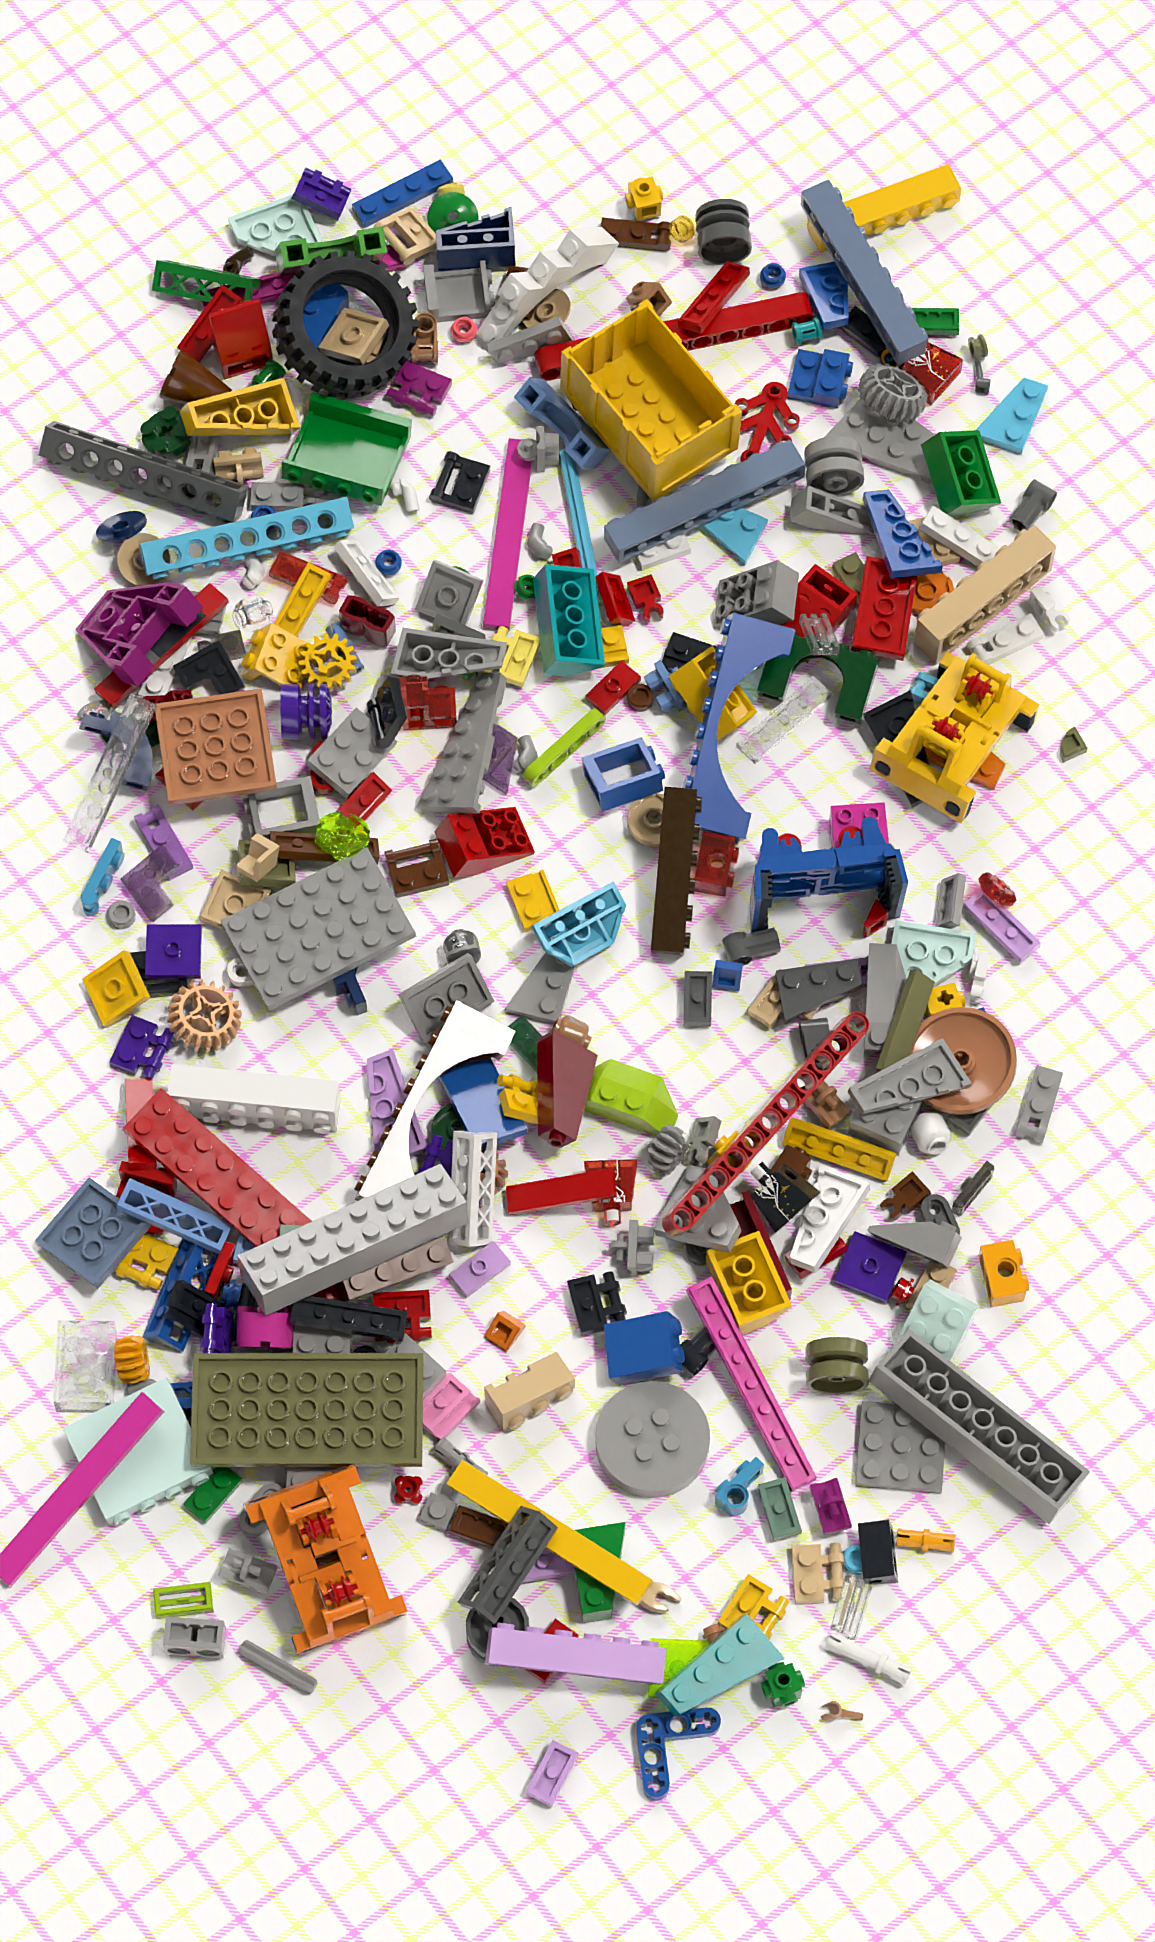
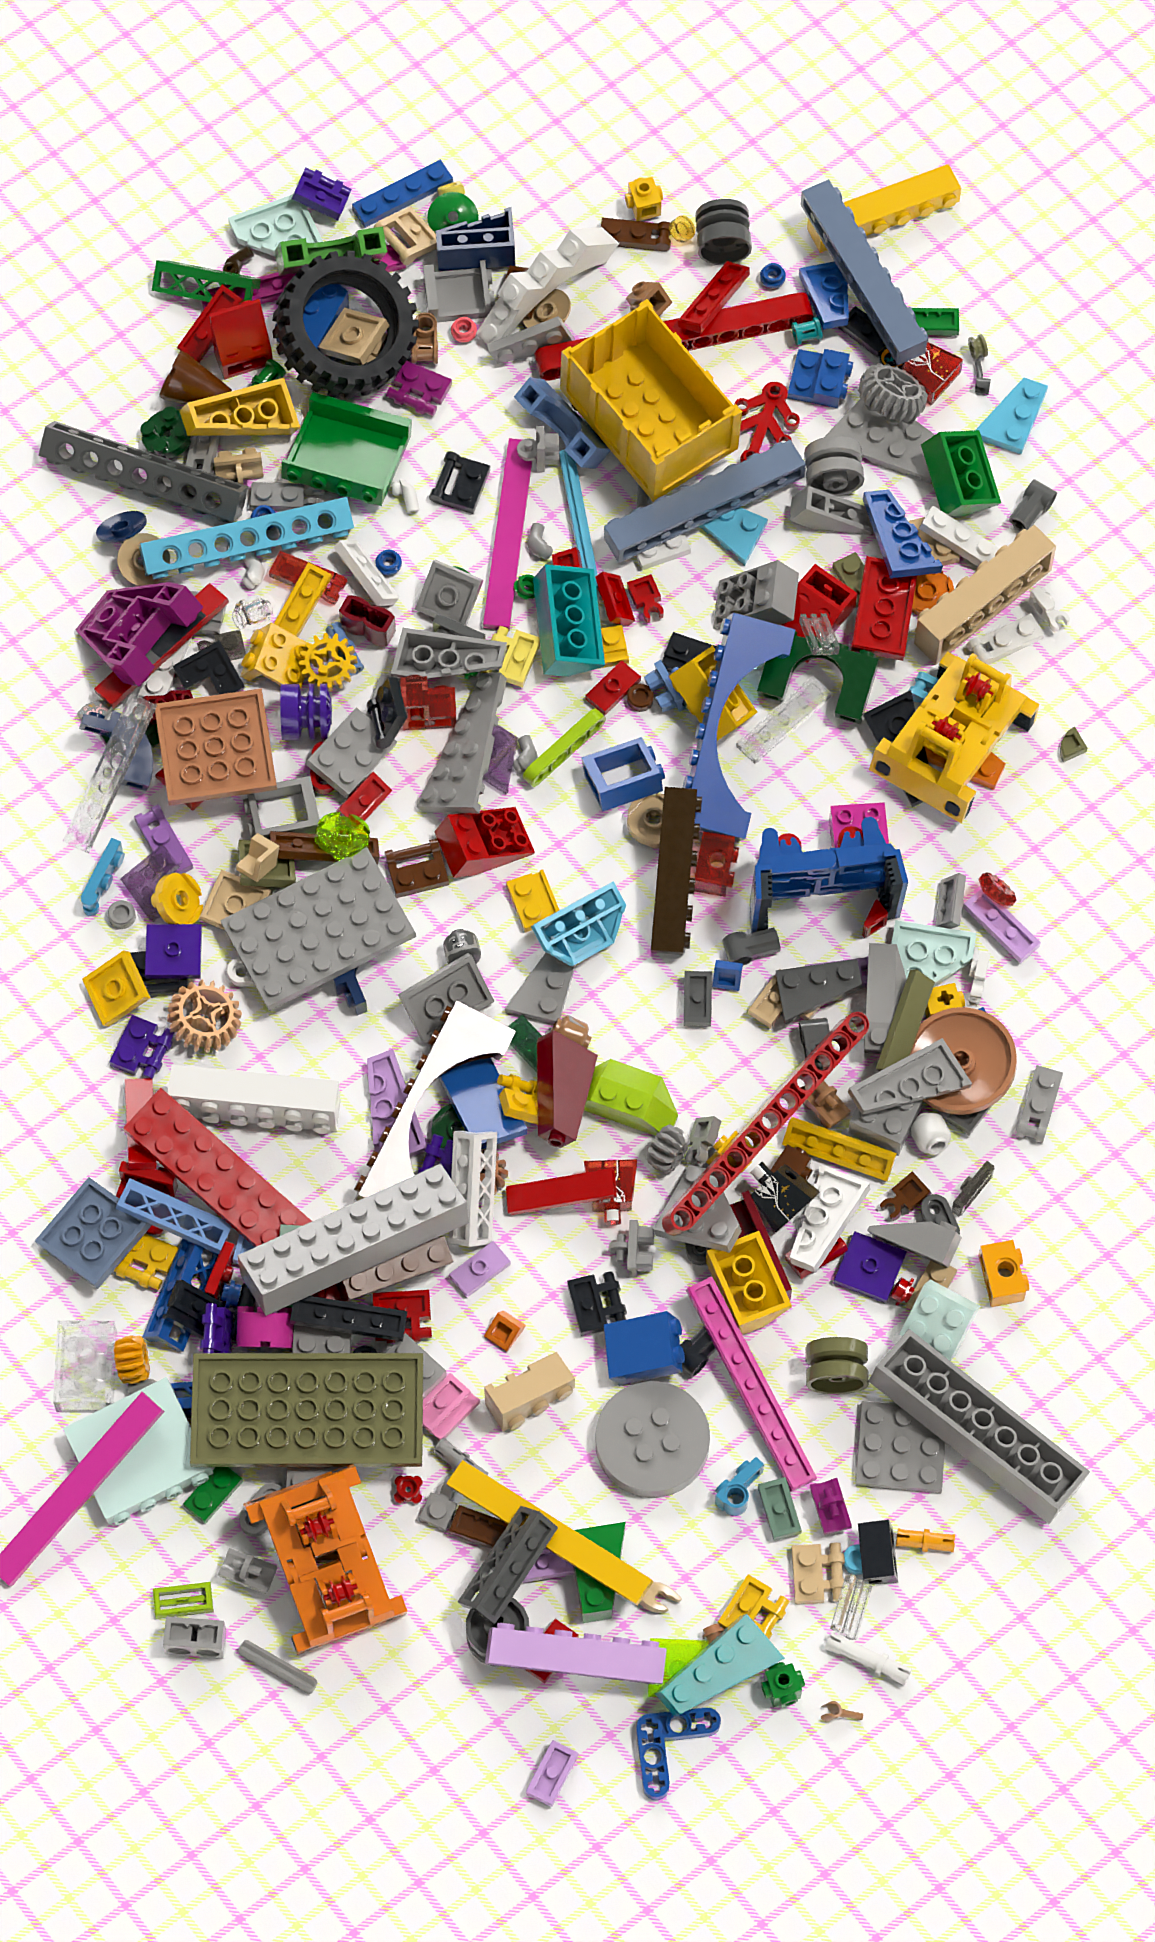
none -> yellow plate [151,872,203,924]

